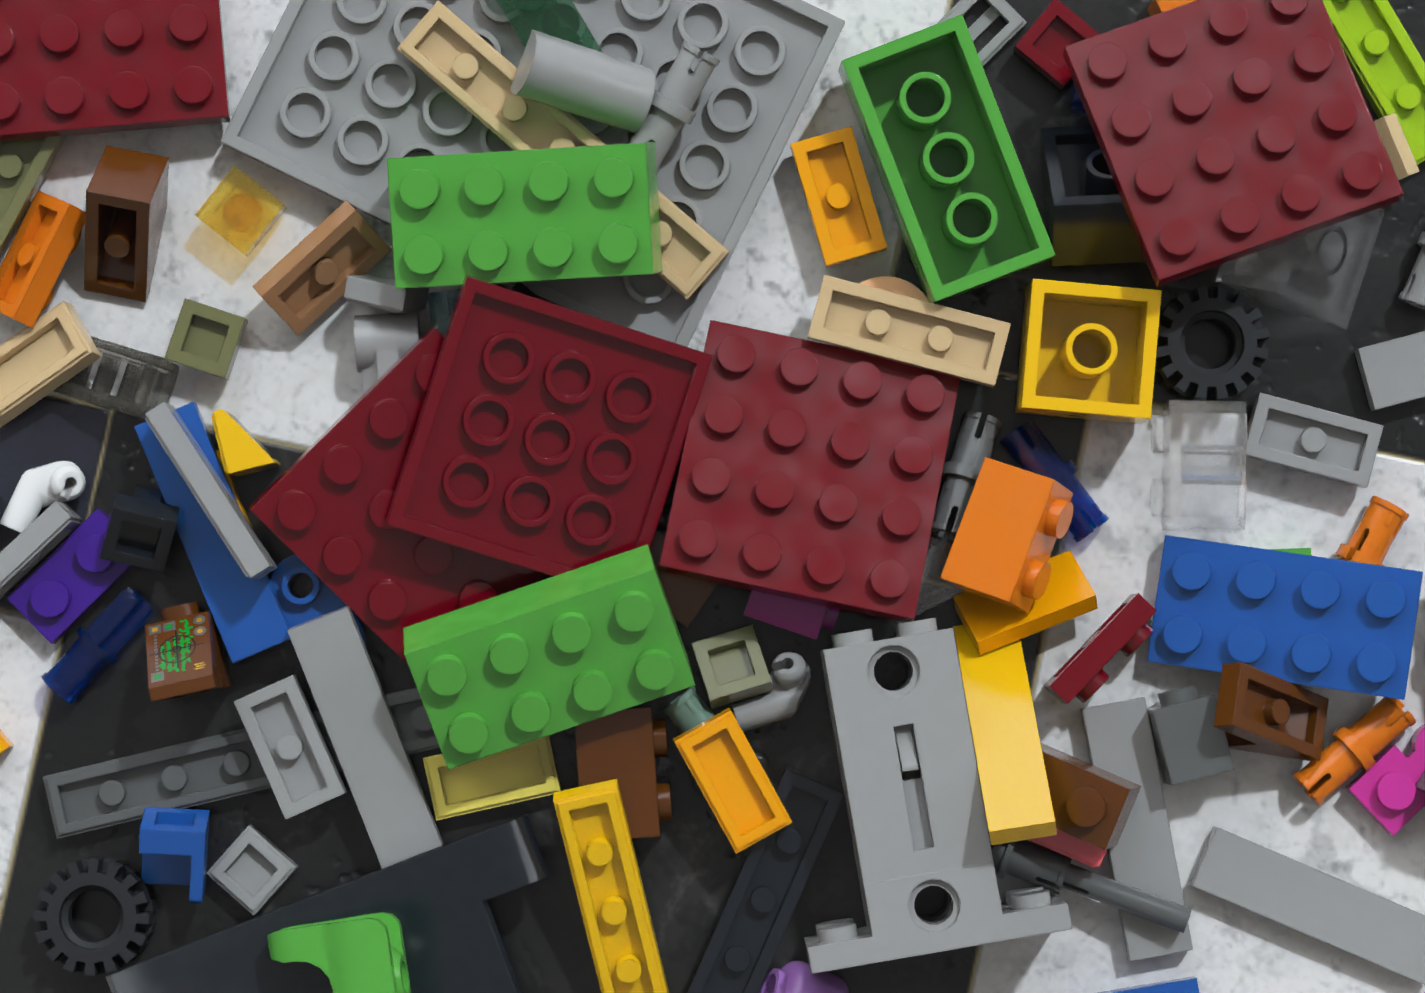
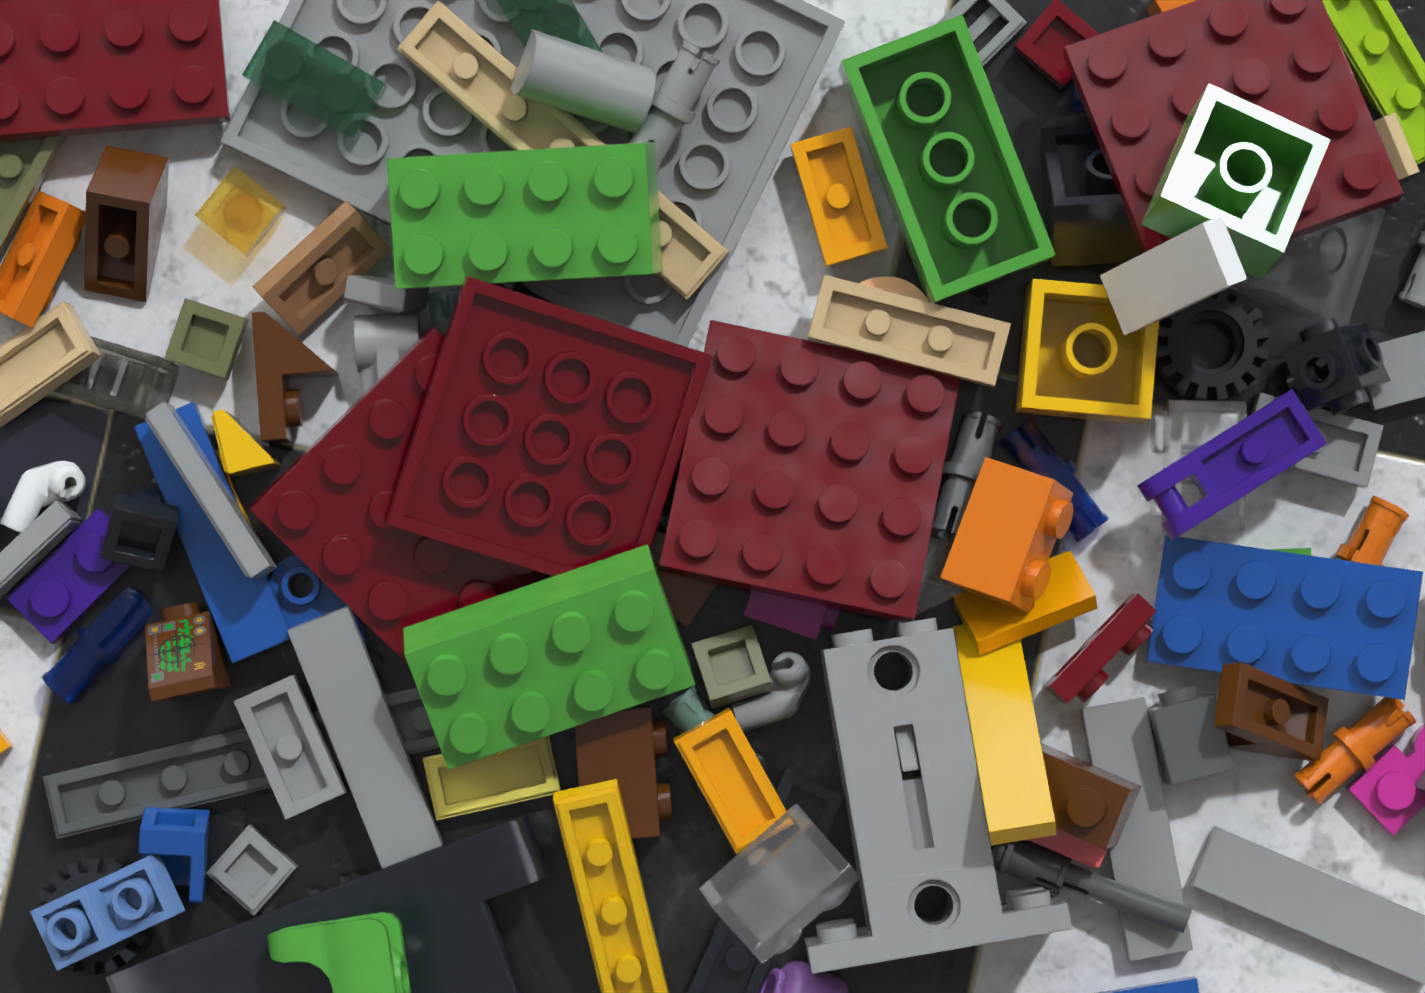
none -> medium blue slope [30,854,186,971]
none -> clear green plate [242,20,387,142]
none -> reddish brown slope [252,312,339,444]
none -> clear brick [699,803,861,964]
none -> white tile [1100,216,1246,335]
none -> dark purple plate [1137,389,1327,541]
none -> bright green brick [1141,84,1330,280]
none -> black brick [1282,318,1391,416]

